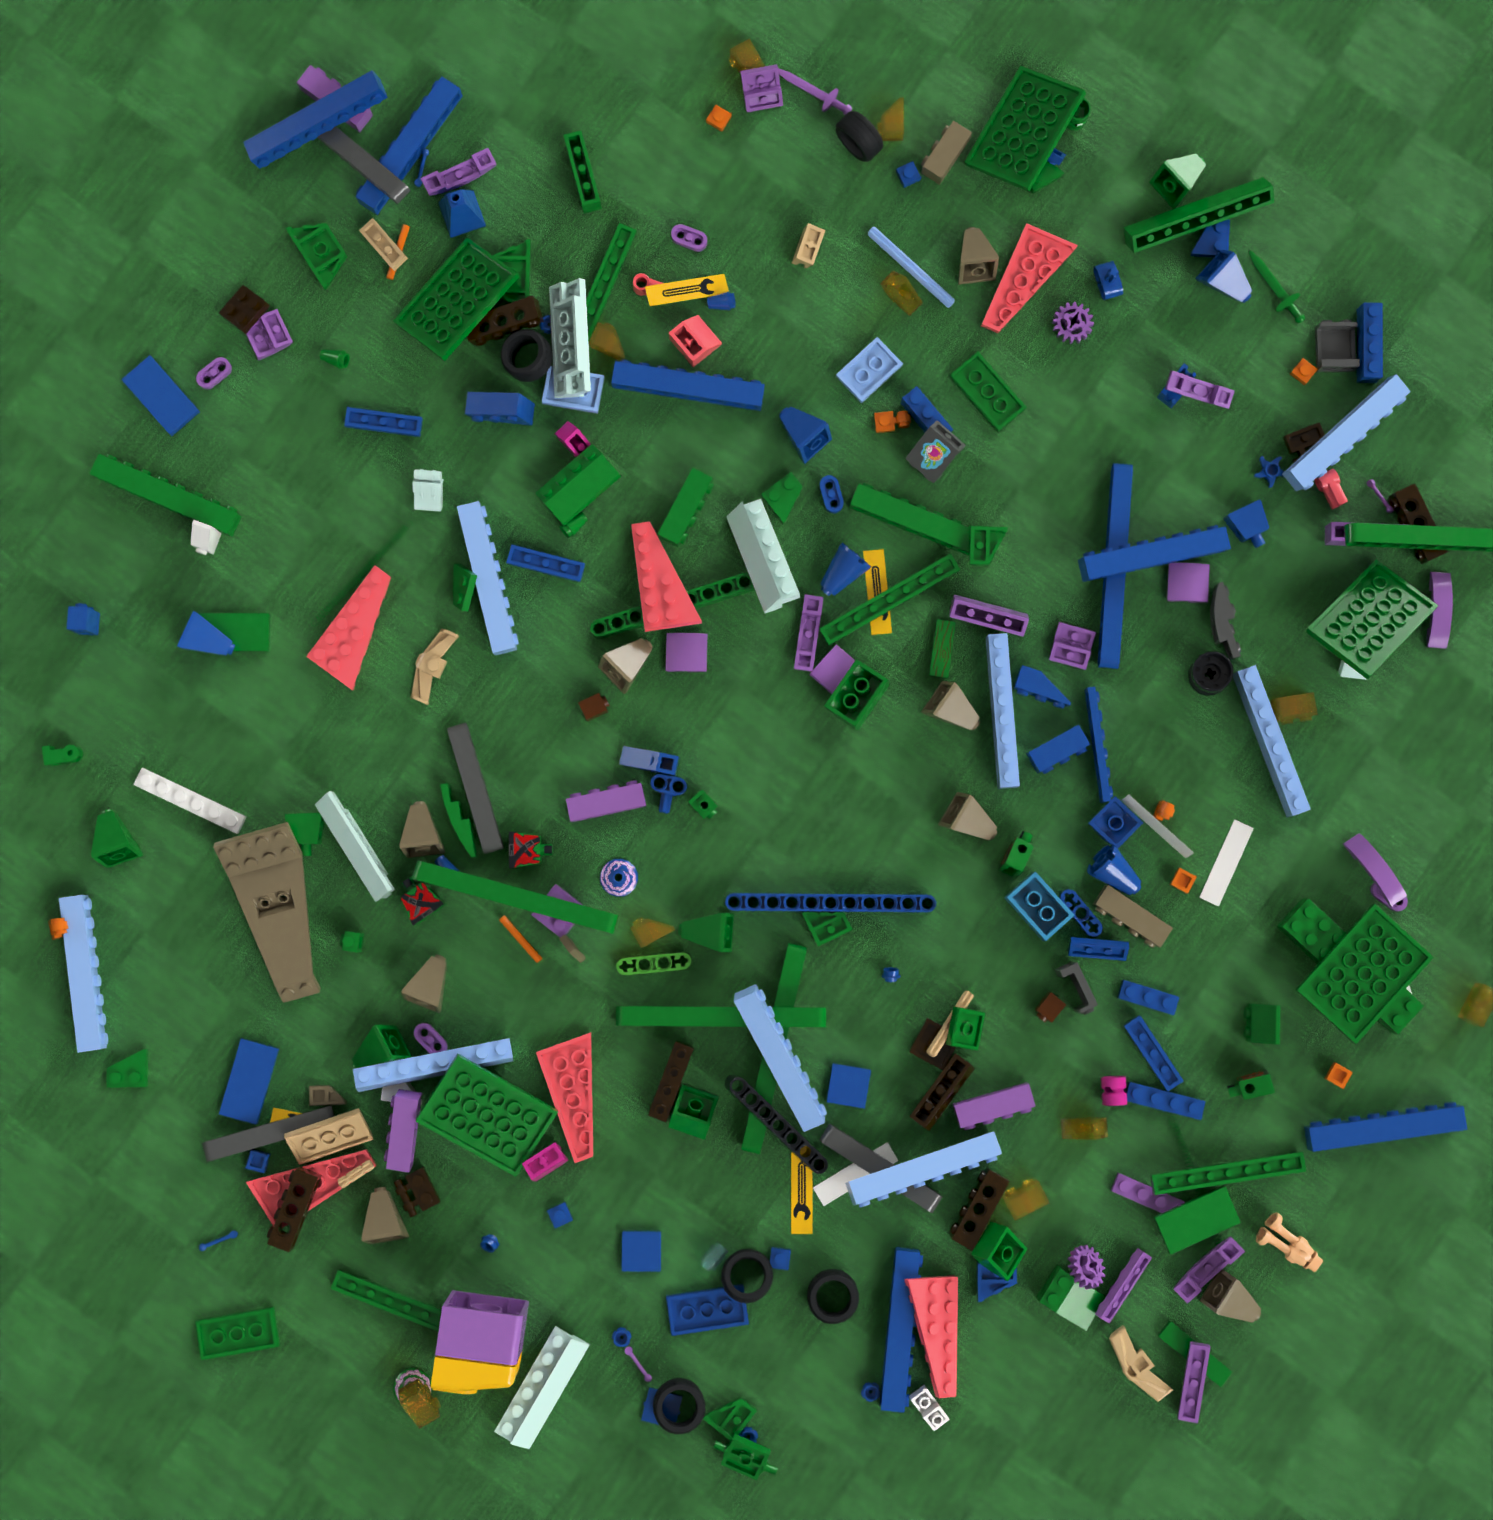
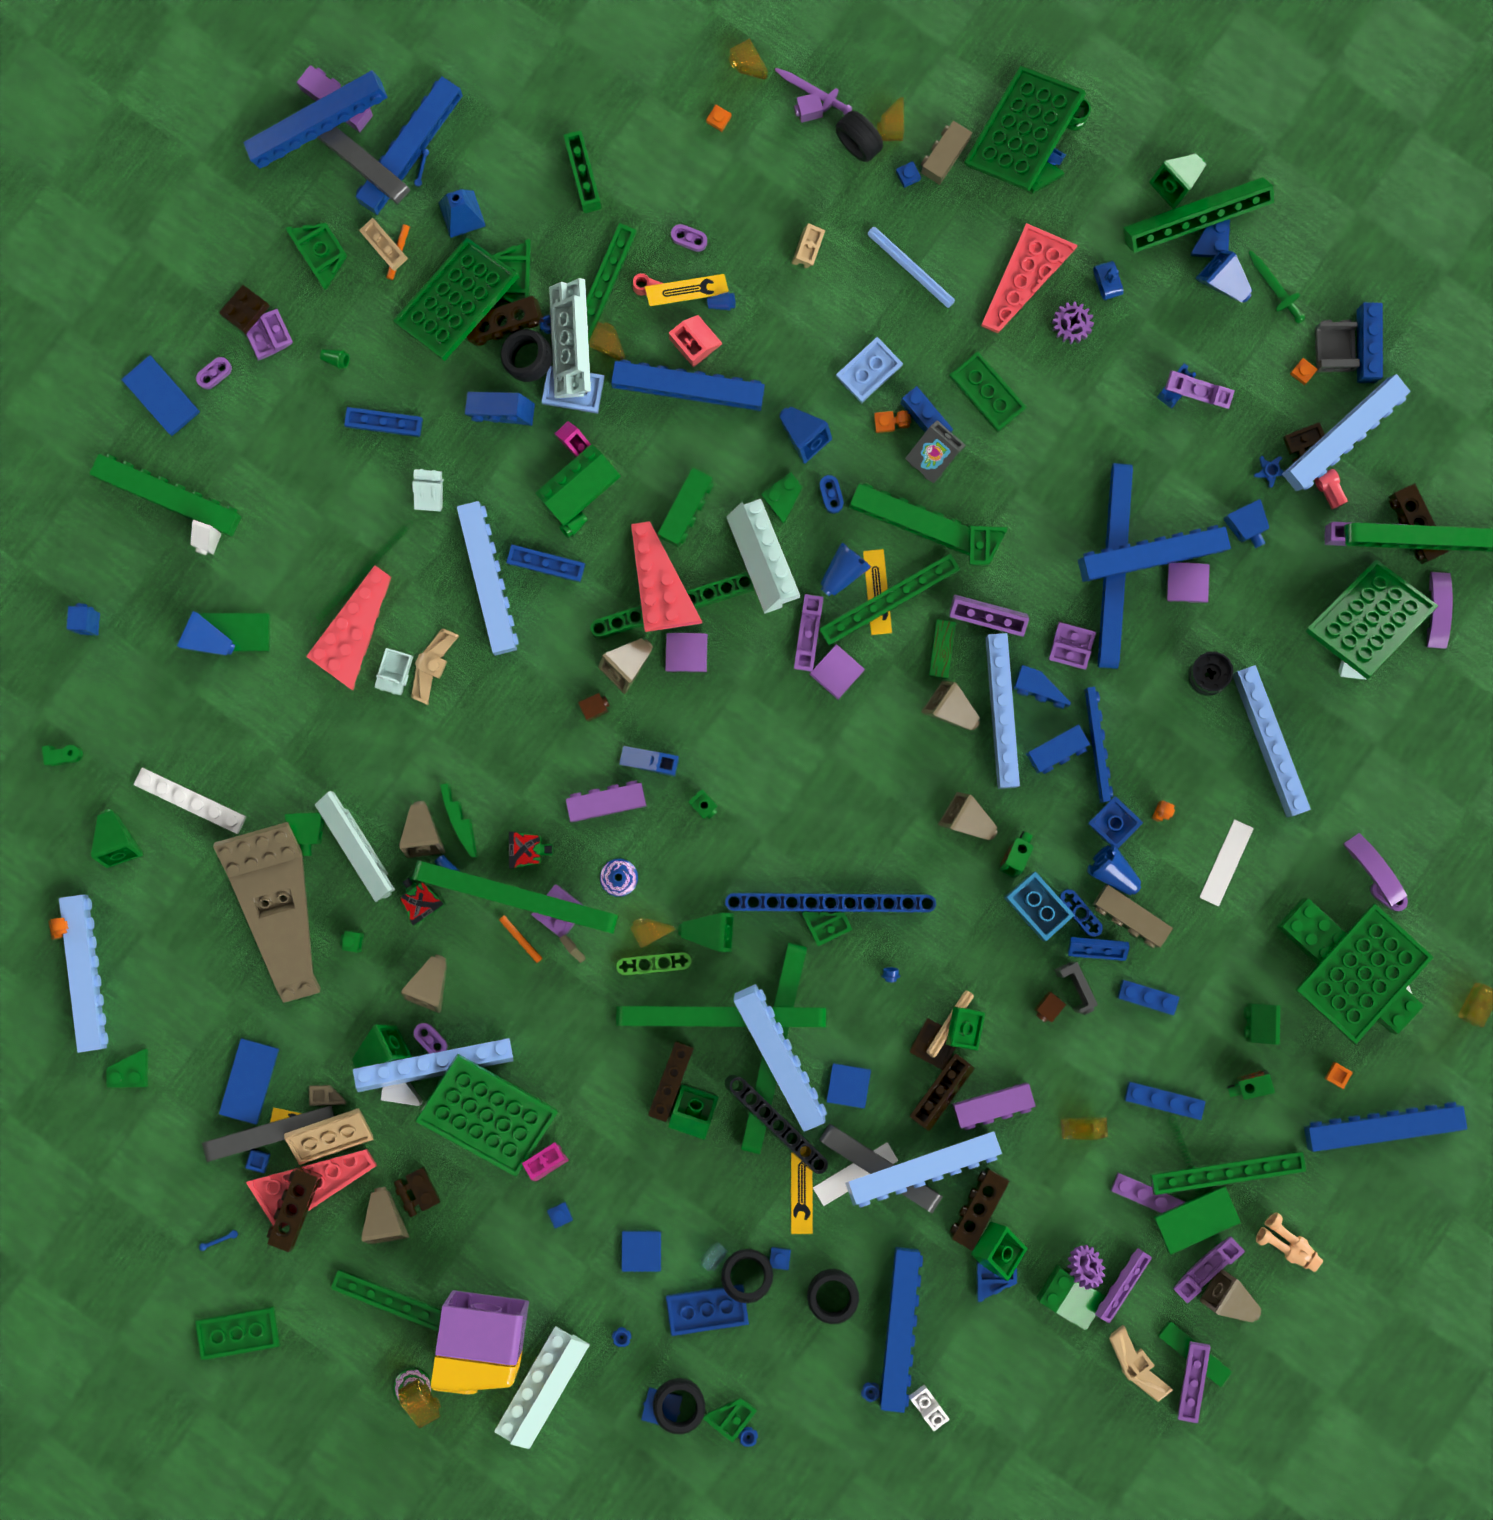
tan axle [337,1160,374,1188] -> none
medium lavender brick [384,1089,422,1173] -> none
medium lavender slope [421,148,497,196] -> none
dark grey beam [447,722,504,854] -> none
green wing [453,563,477,611] -> none
blue plate [480,1234,499,1253] -> none
coral wing [536,1032,594,1163] -> none
medium lavender hinge [625,1346,652,1382] -> none
blue beam [651,774,687,813] -> none
green plate [713,1434,778,1481] -> none
medium lavender slope [740,64,783,112] -> none
green slope [824,659,890,731] -> none
clear yellow slope [880,271,923,316] -> none
coral wing [904,1275,958,1398] -> none
dark tan slope [958,227,999,285] -> none
clear yellow brick [1002,1179,1050,1221] -> none
dark pink wheel [1101,1076,1127,1106] -> none
white sticker [1121,795,1194,858] -> none
blue plate [1123,1015,1184,1092] -> none
orange plate [1169,868,1197,894] -> none
dark grey slope [1210,581,1241,660] -> none
clear yellow brick [1271,692,1318,725] -> none
medium lavender hinge [1367,479,1394,513] -> none
none -> light aqua piece [375,648,413,695]
none -> medium lavender brick [794,92,823,123]

